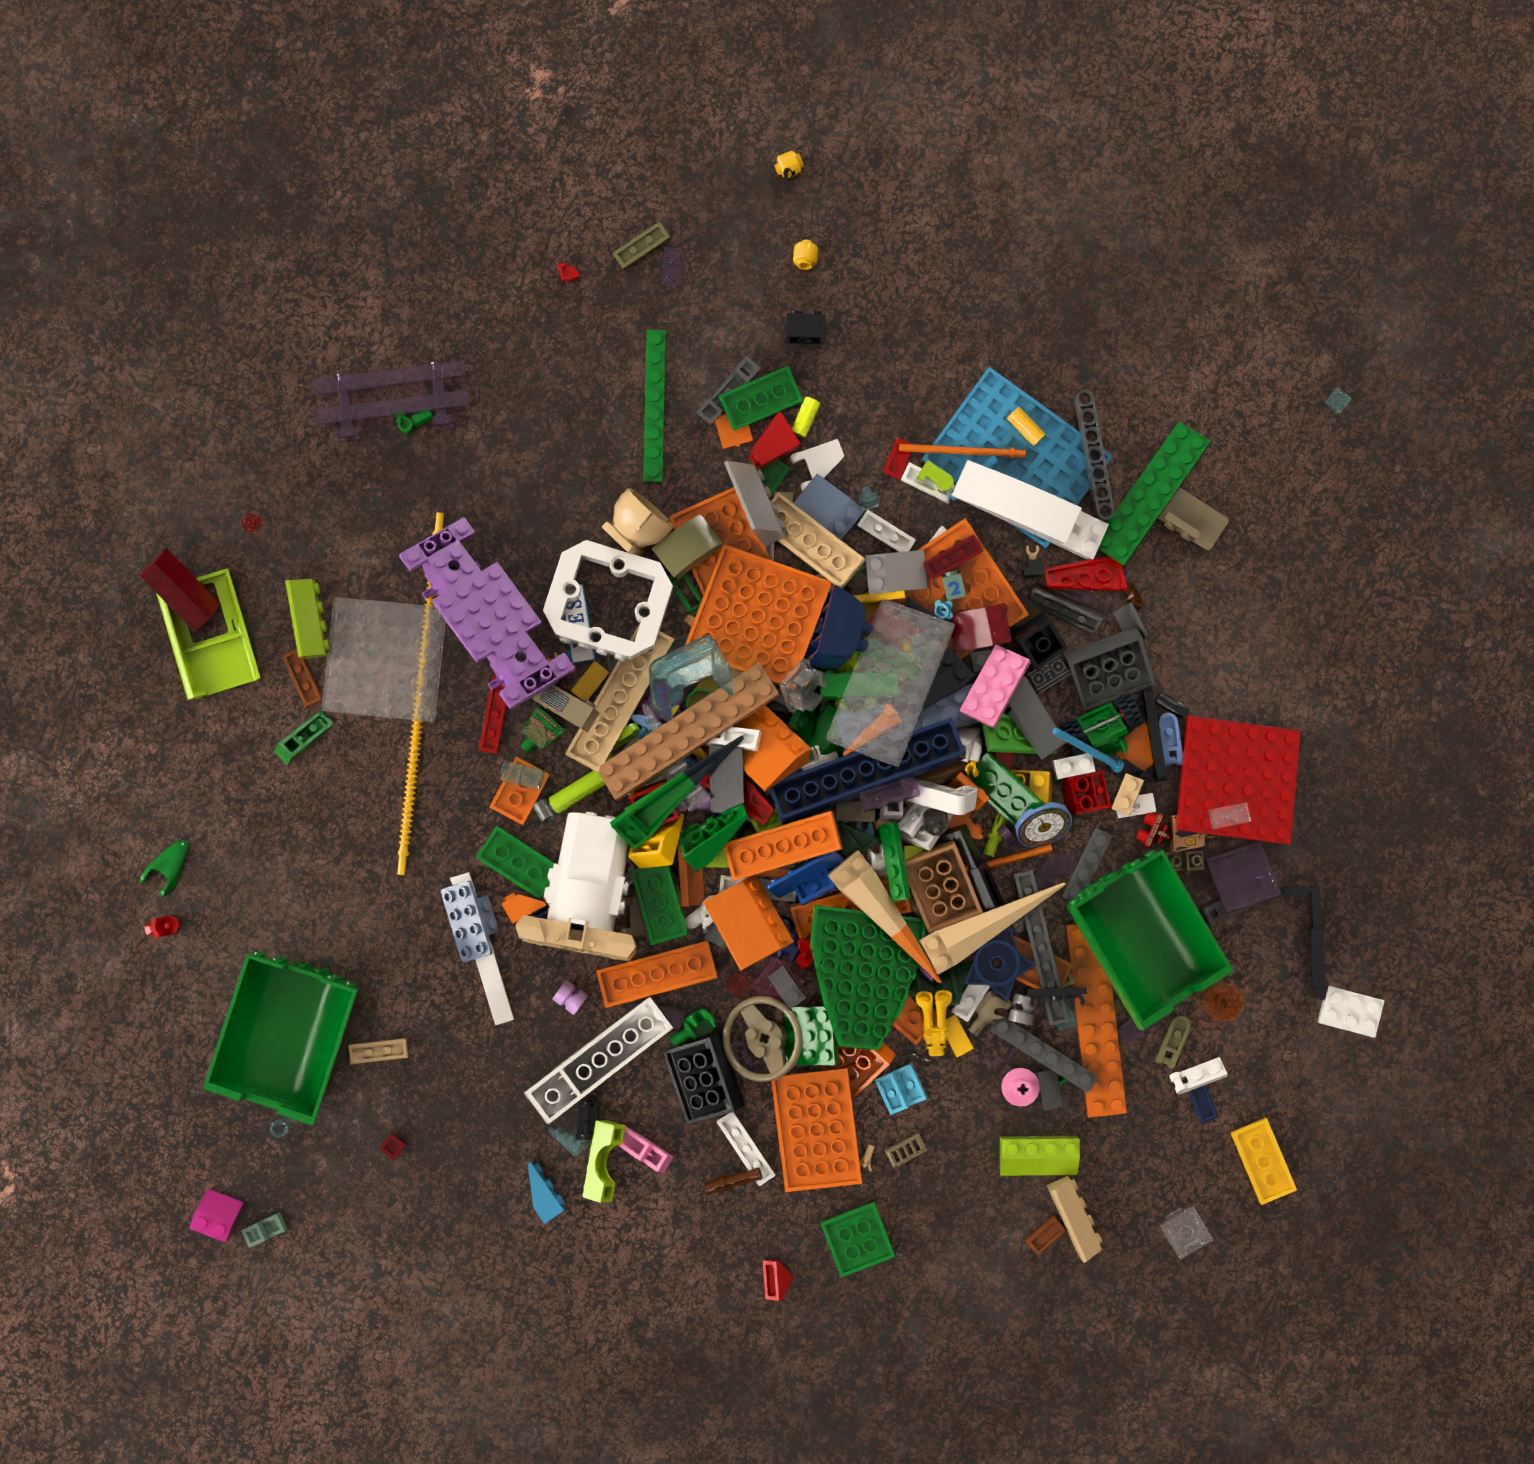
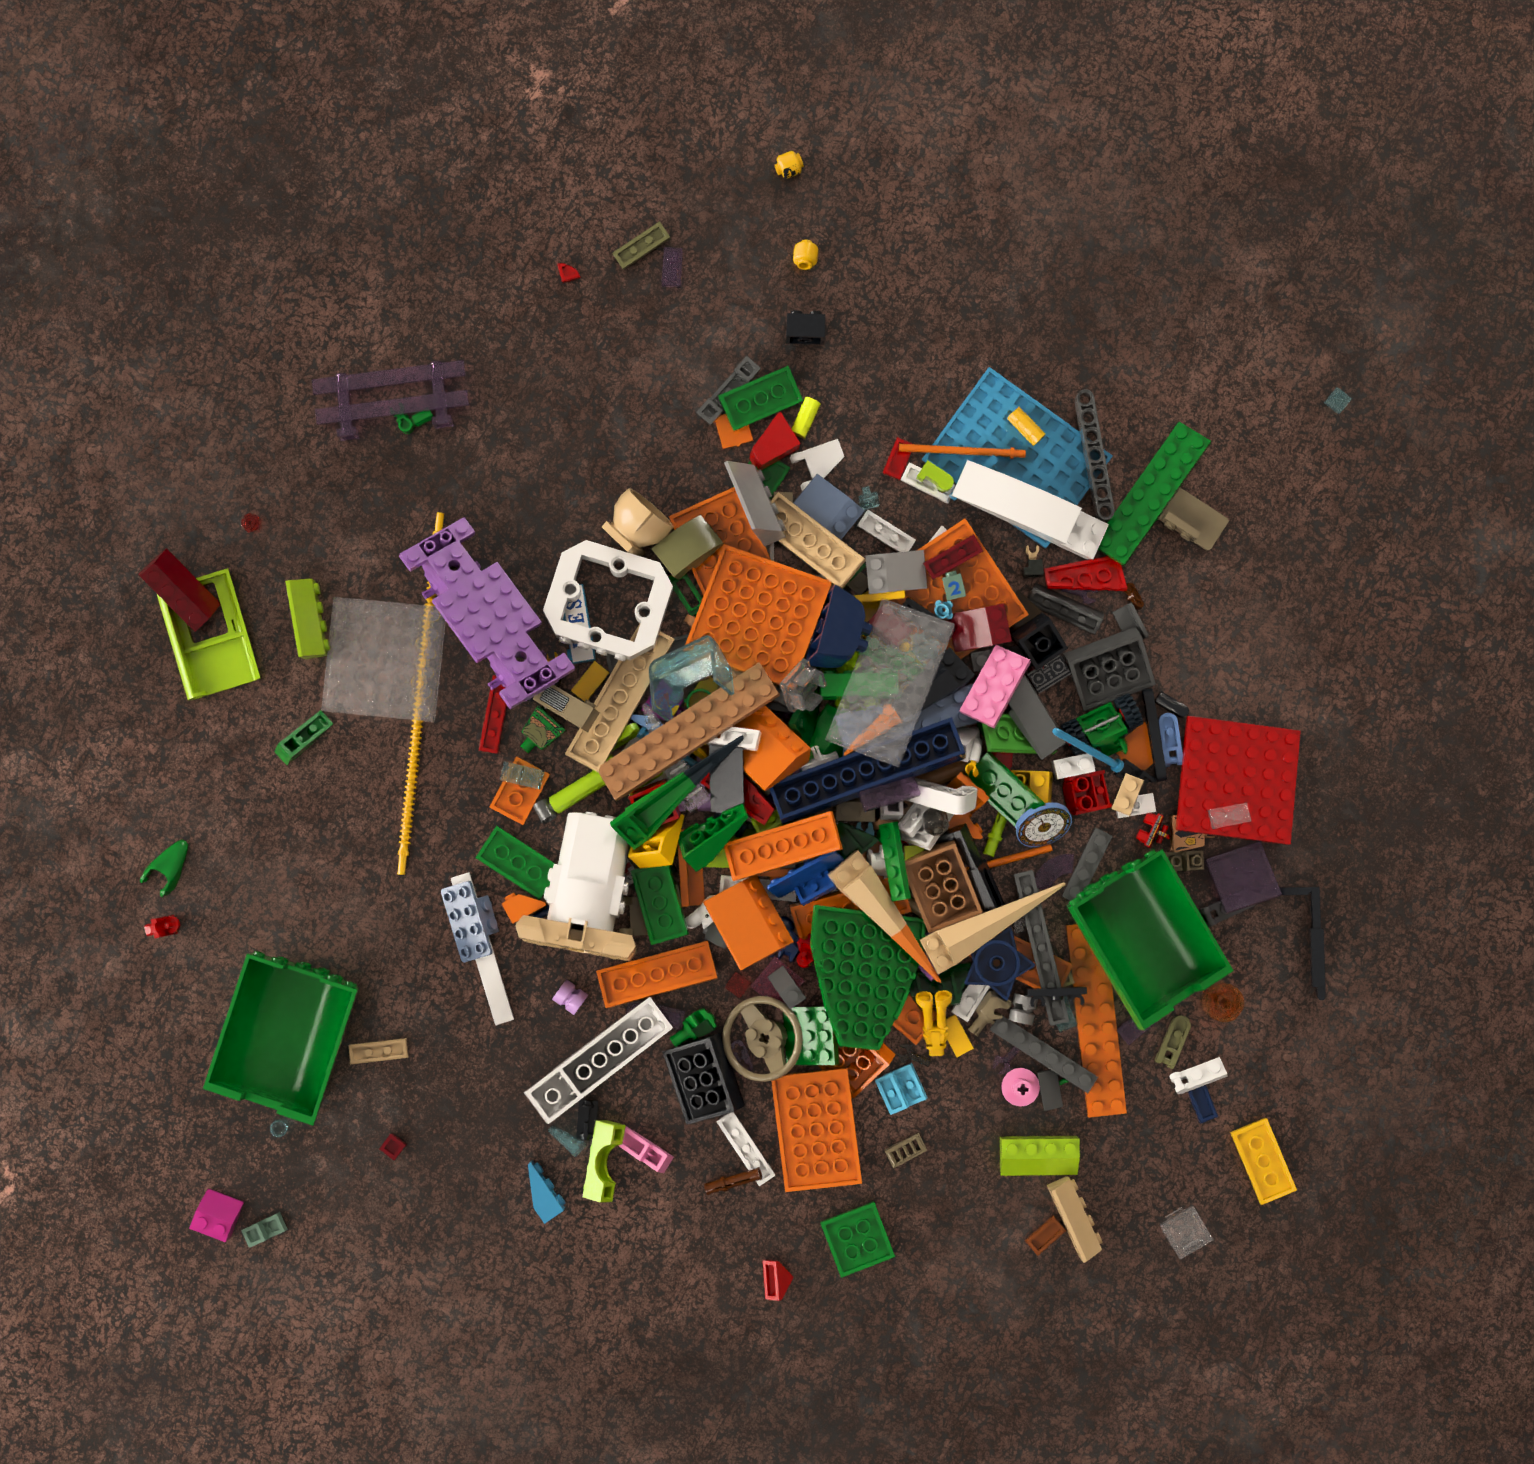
dark orange tile [282,649,323,708] -> none
green plate [643,330,666,483] -> none
tan bar [860,1144,875,1172] -> none
beam [996,824,1022,850] -> none
white plate [1318,985,1384,1038] -> none

